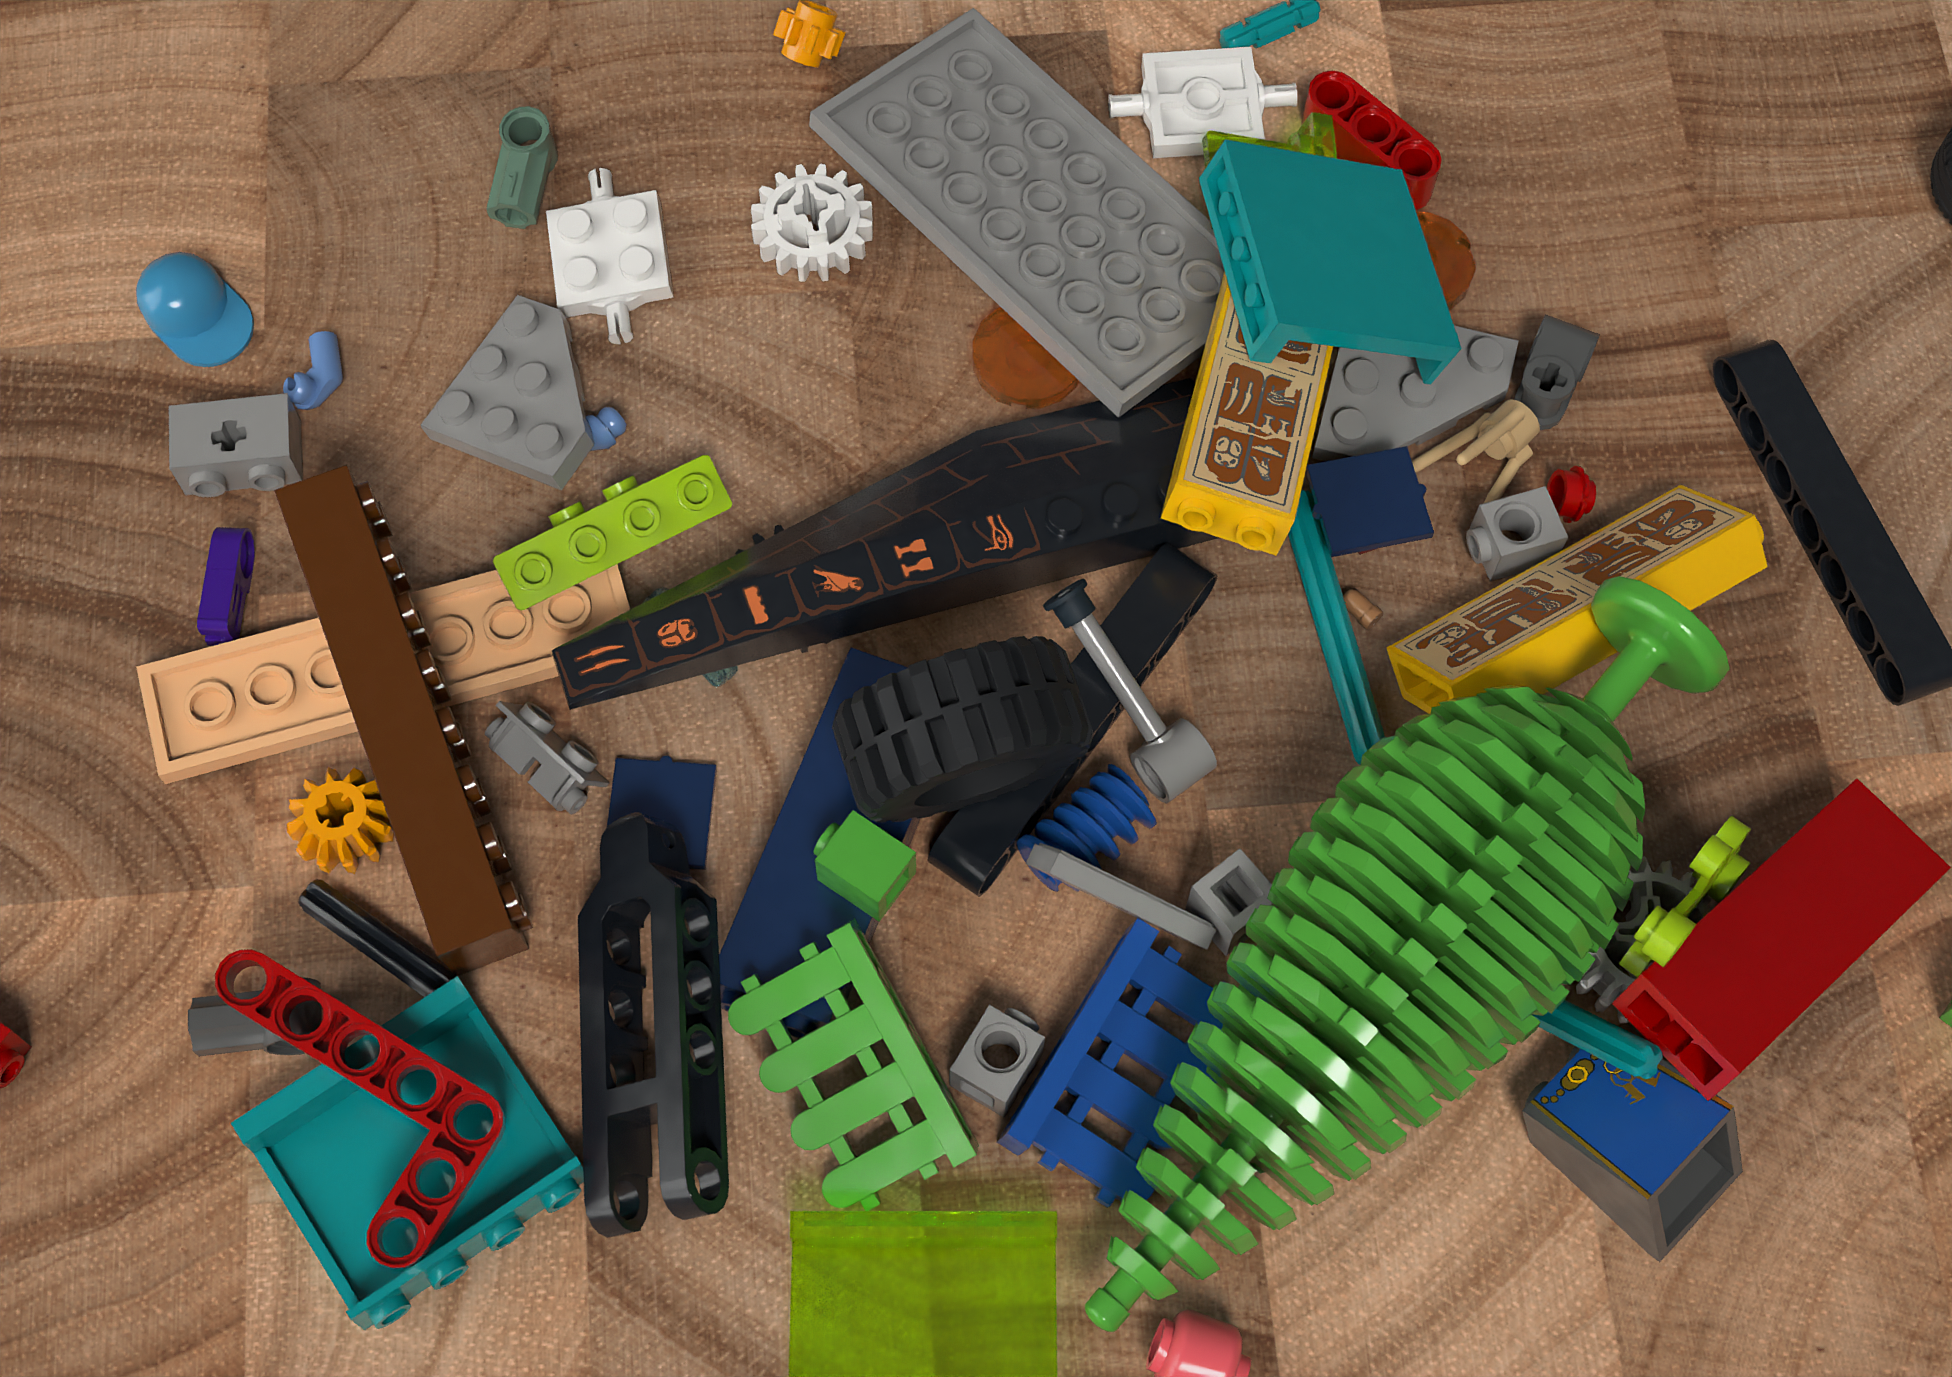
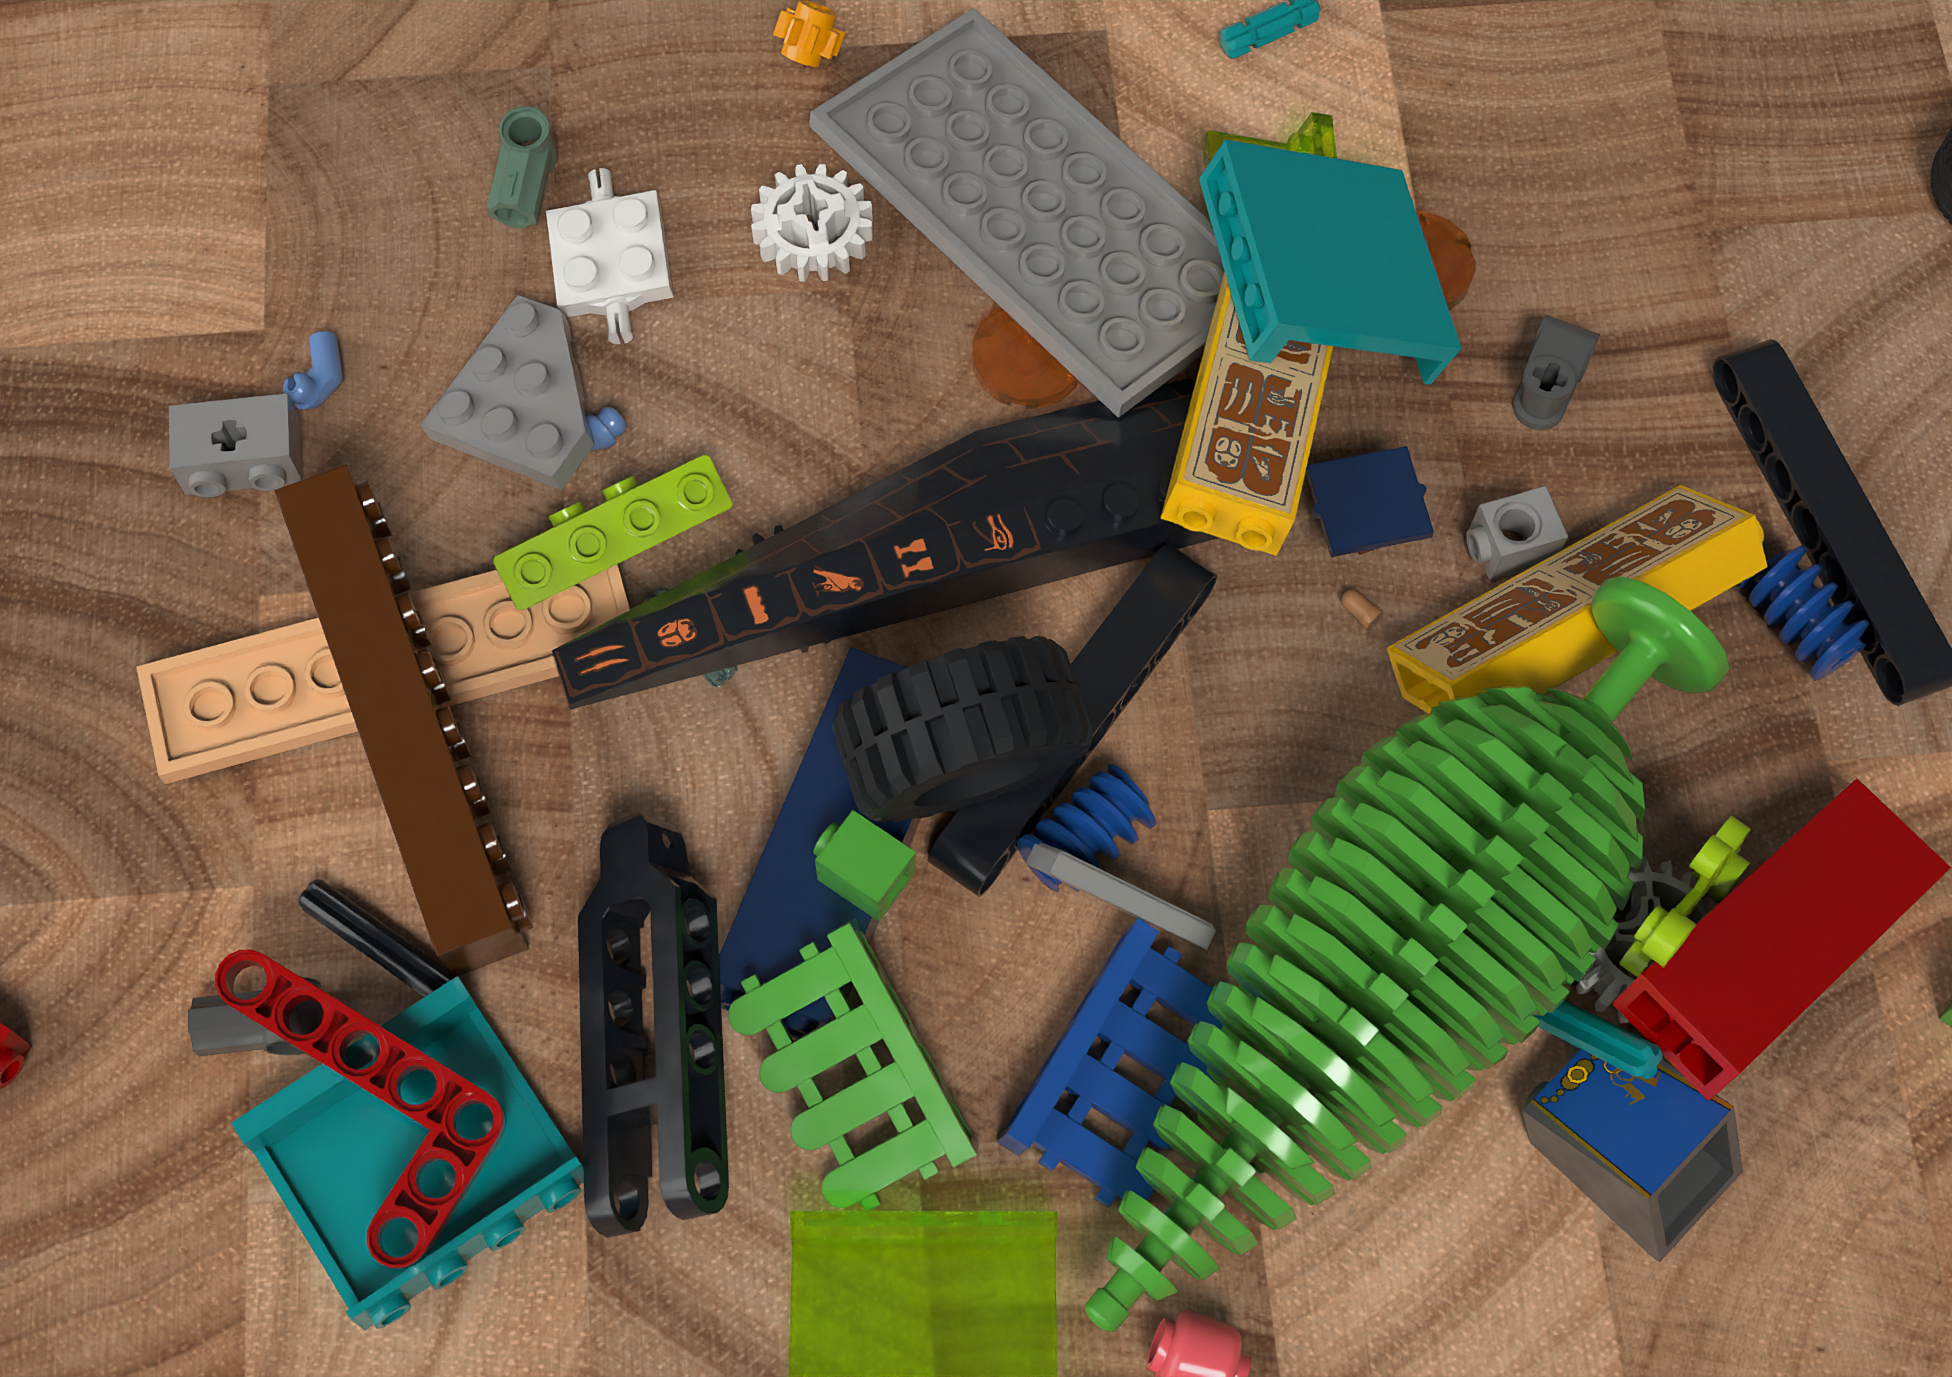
dark azure cap [136,252,254,367] -> none
dark purple piece [197,527,255,646] -> none
light orange gear [287,767,394,874] -> none
light grey hinge [485,701,609,815] -> none
dark blue piece [607,756,717,870] -> none
light grey brick [949,1005,1045,1118] -> none
light grey piece [1043,579,1217,804] -> none
white plate [1108,47,1297,158] -> none
light grey brick [1185,849,1277,956] -> none
teal axle [1288,490,1385,765] -> none
red beam [1302,70,1442,210] -> none
light grey plate [1312,325,1519,461] -> none
tan plant [1412,399,1540,504] -> none
red plate [1547,466,1596,523] -> none
none -> blue piece [1739,545,1870,681]

